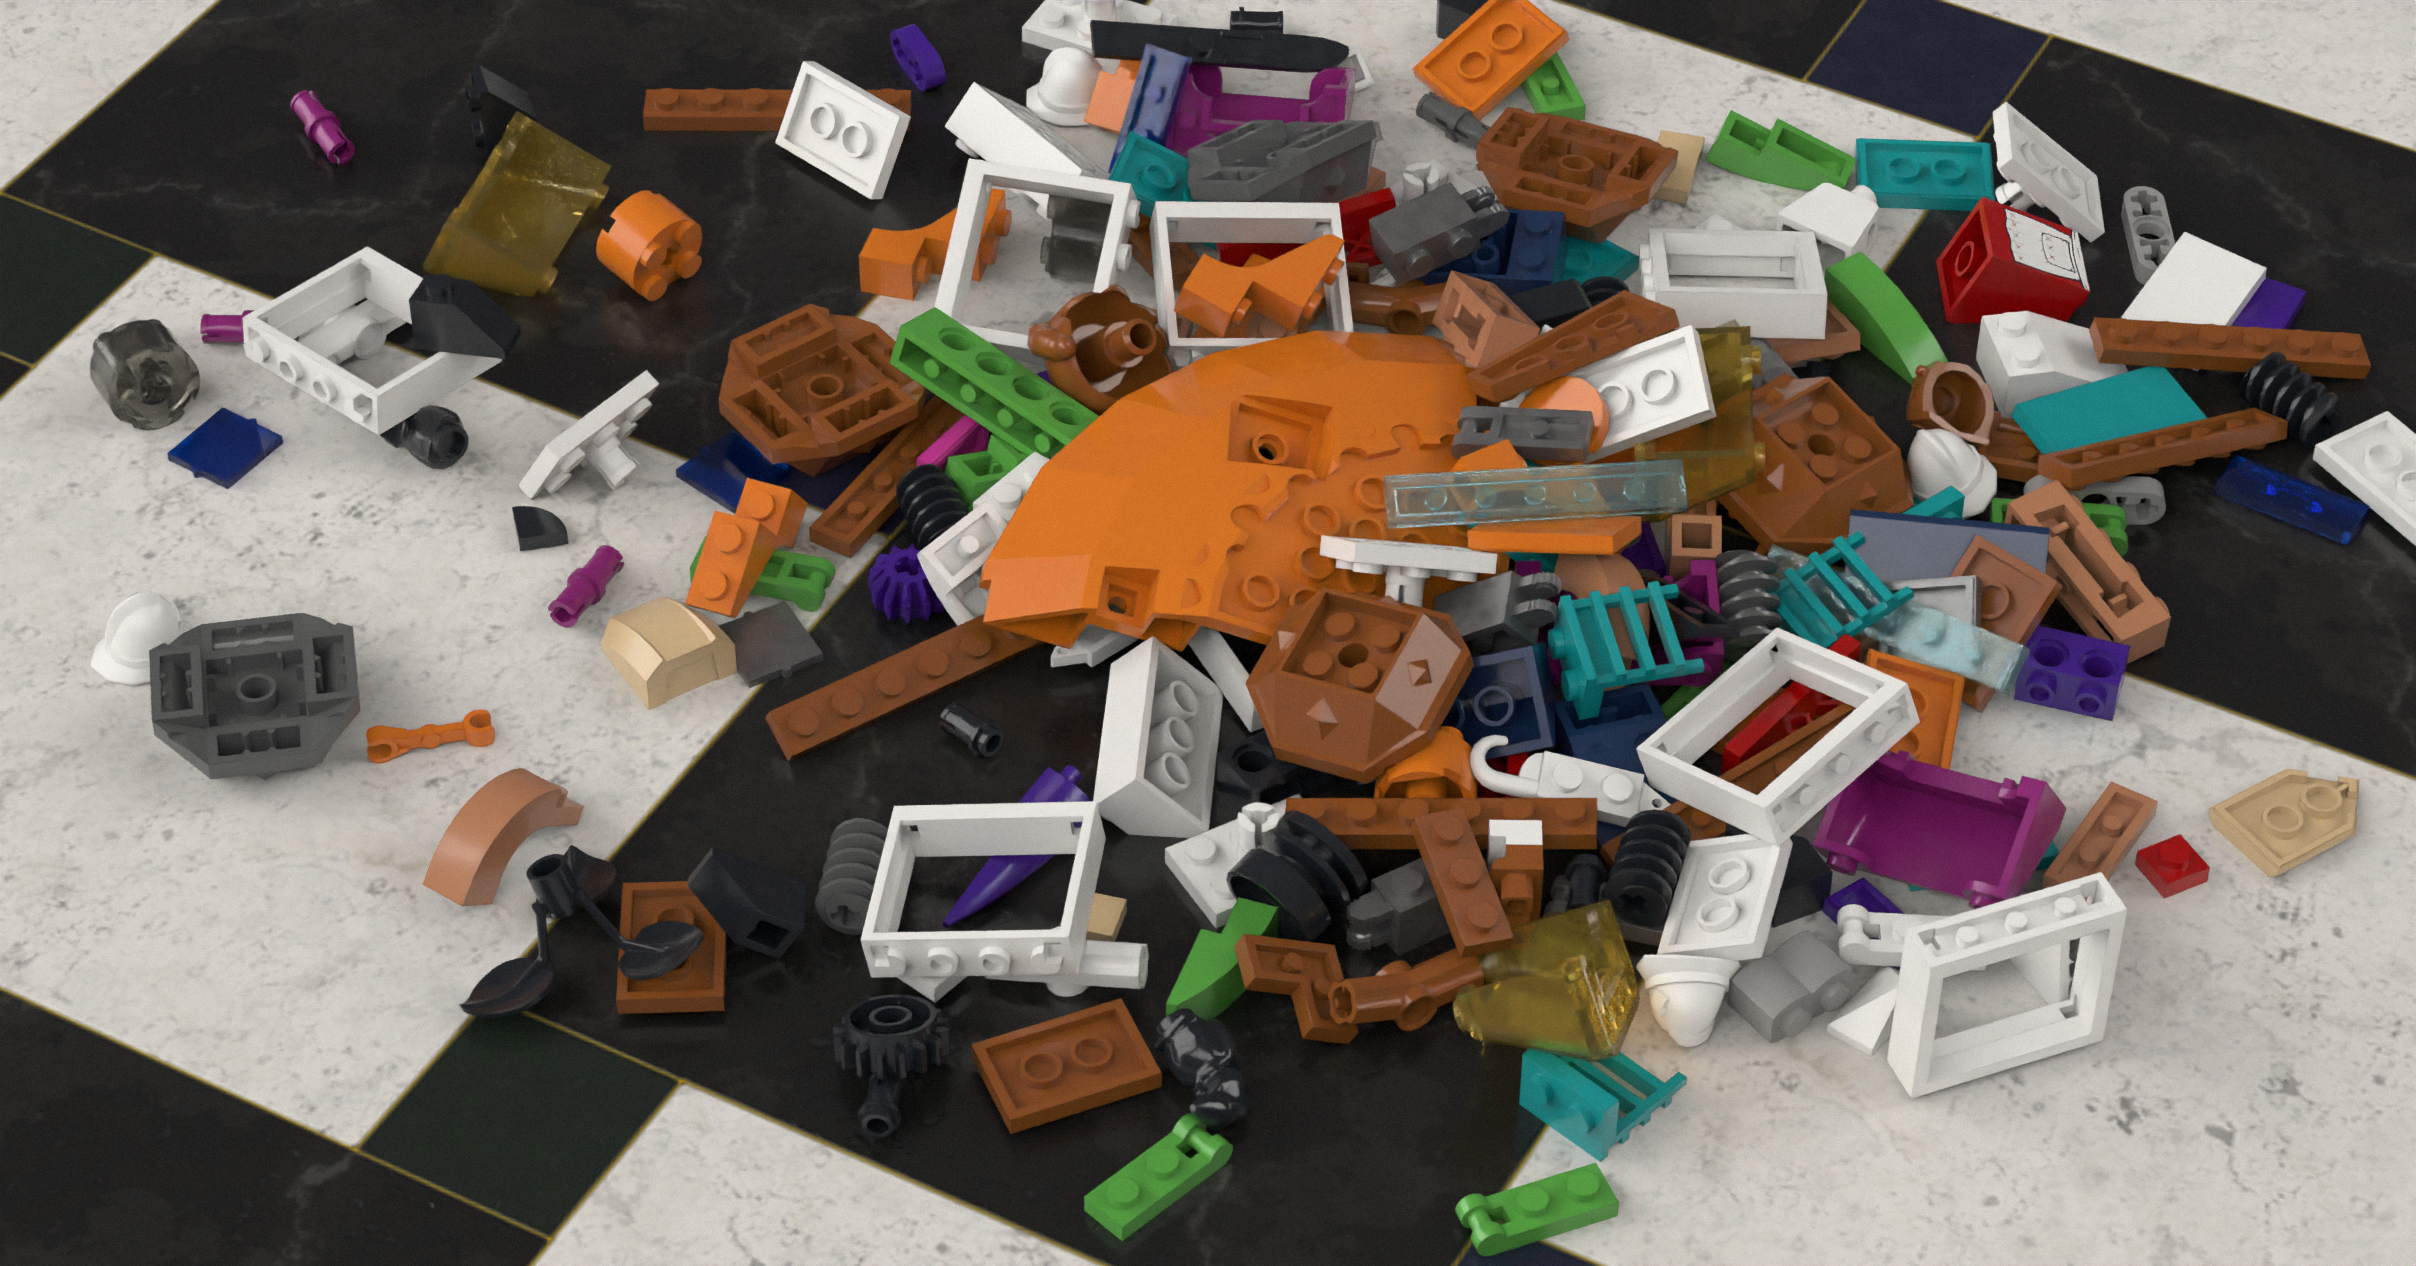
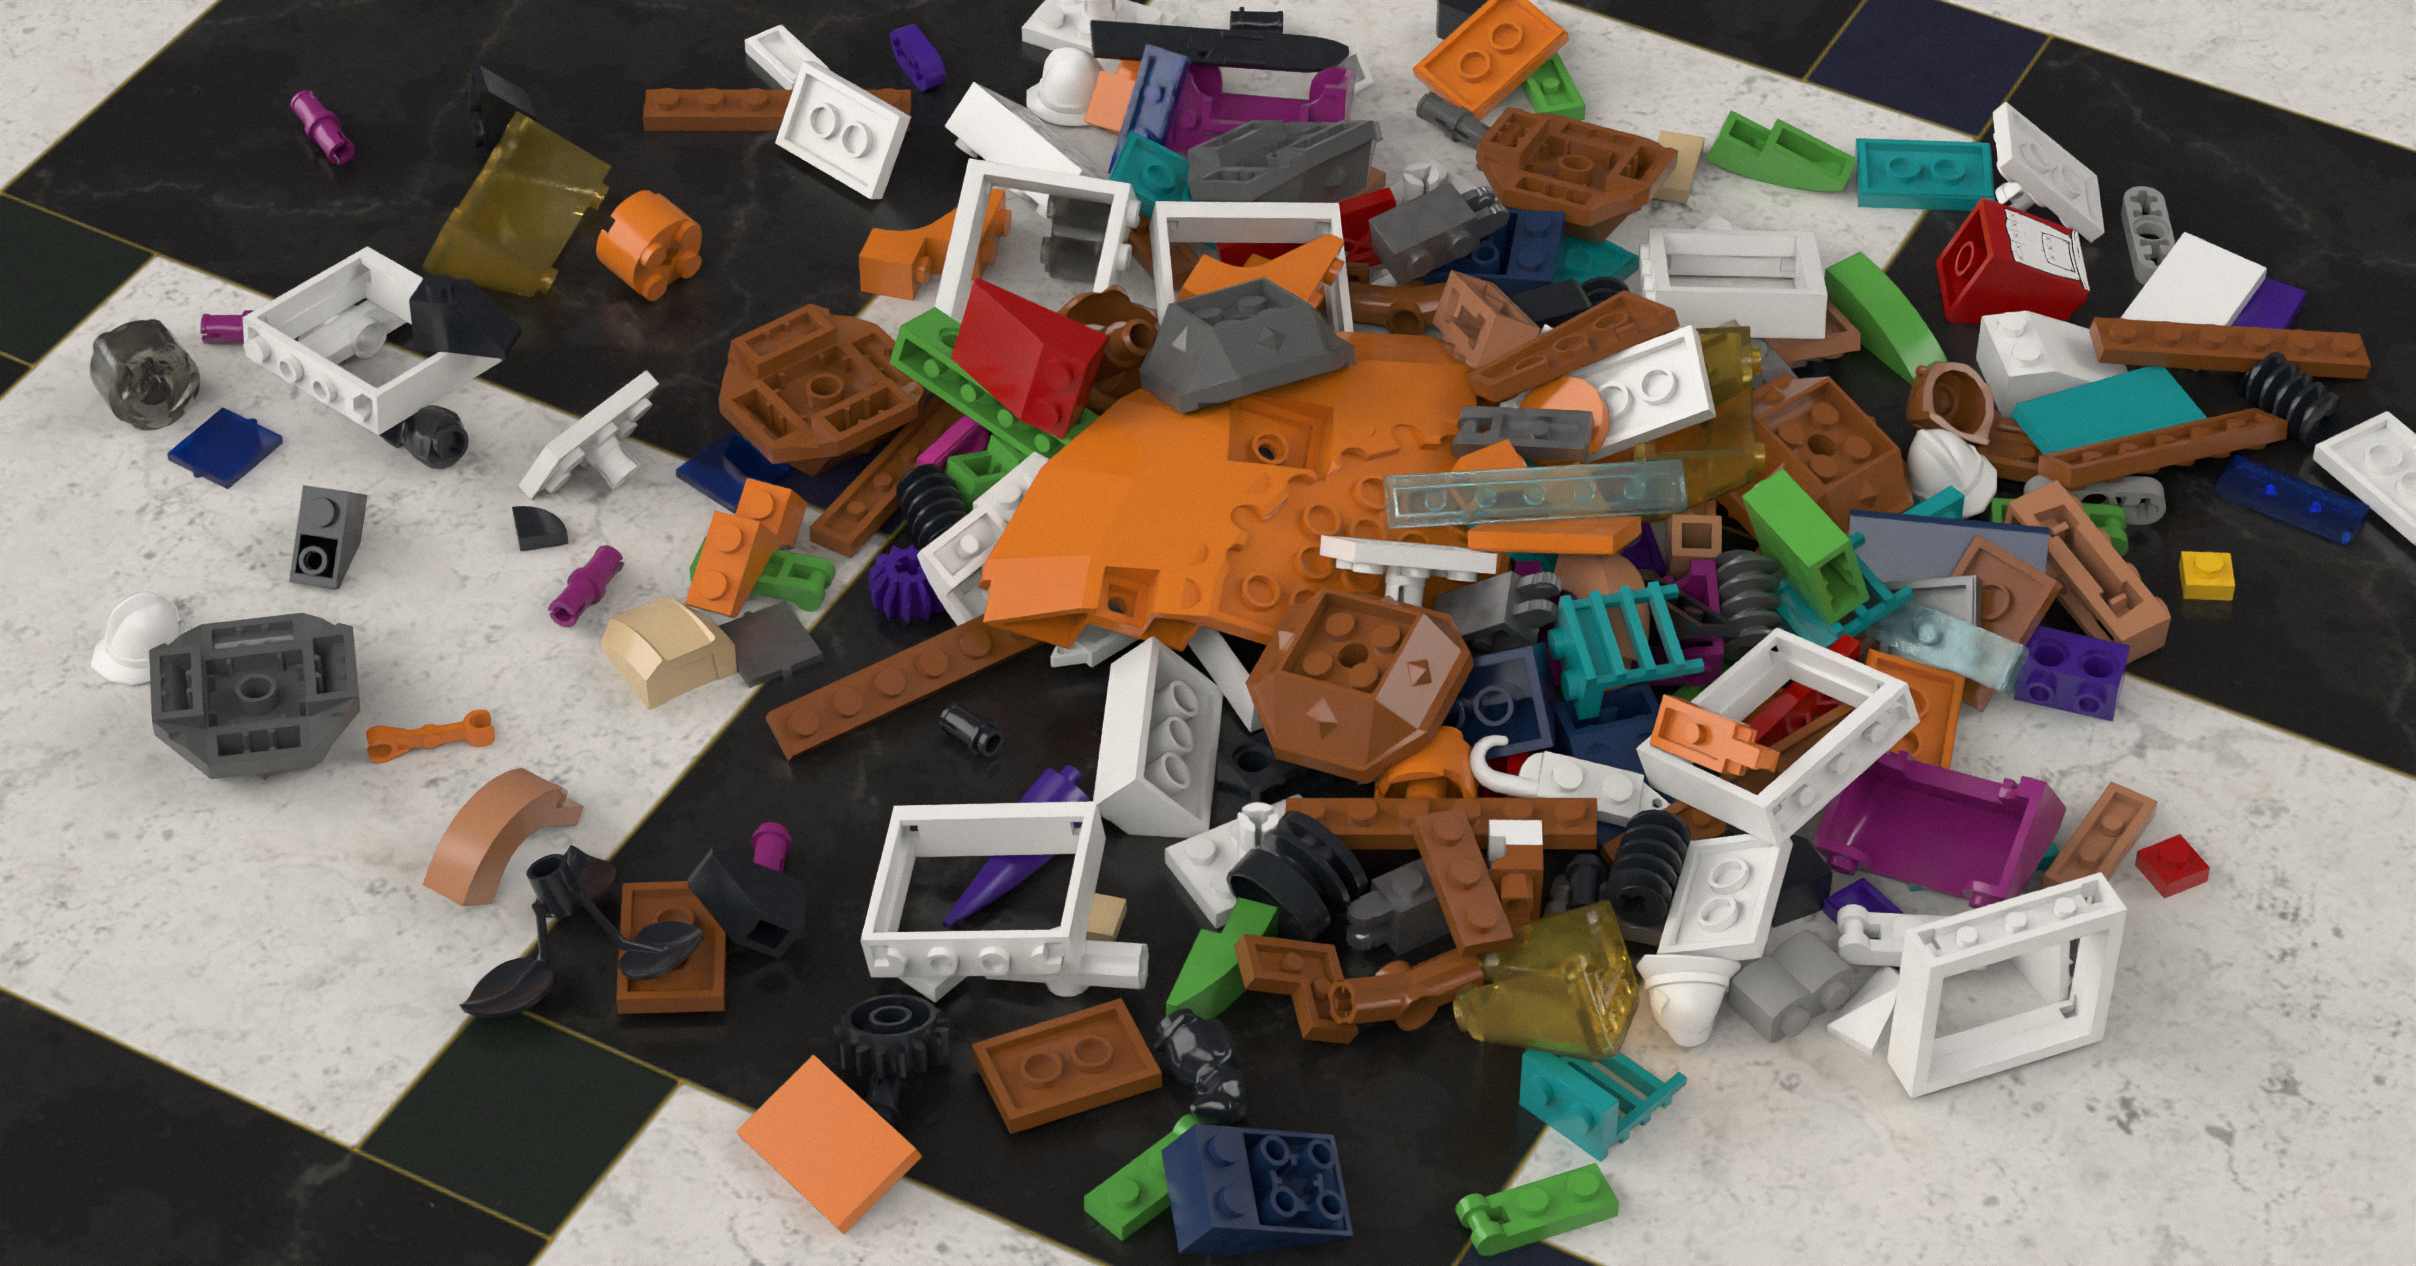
dark grey piece [815,818,888,935] -> none
white torso [1776,183,1880,272] -> none
tan tile [2209,769,2360,877] -> none
none -> slope [289,485,368,589]
none -> orange tile [736,1055,922,1235]
none -> white tile [745,24,829,90]
none -> magenta pin [751,822,792,873]
none -> red slope [951,277,1109,440]
none -> dark grey piece [1139,277,1356,414]
none -> dark blue slope [1161,1124,1354,1256]
none -> orange hinge [1649,694,1780,776]
none -> bright green brick [1742,469,1870,626]
none -> yellow plate [2179,551,2235,601]

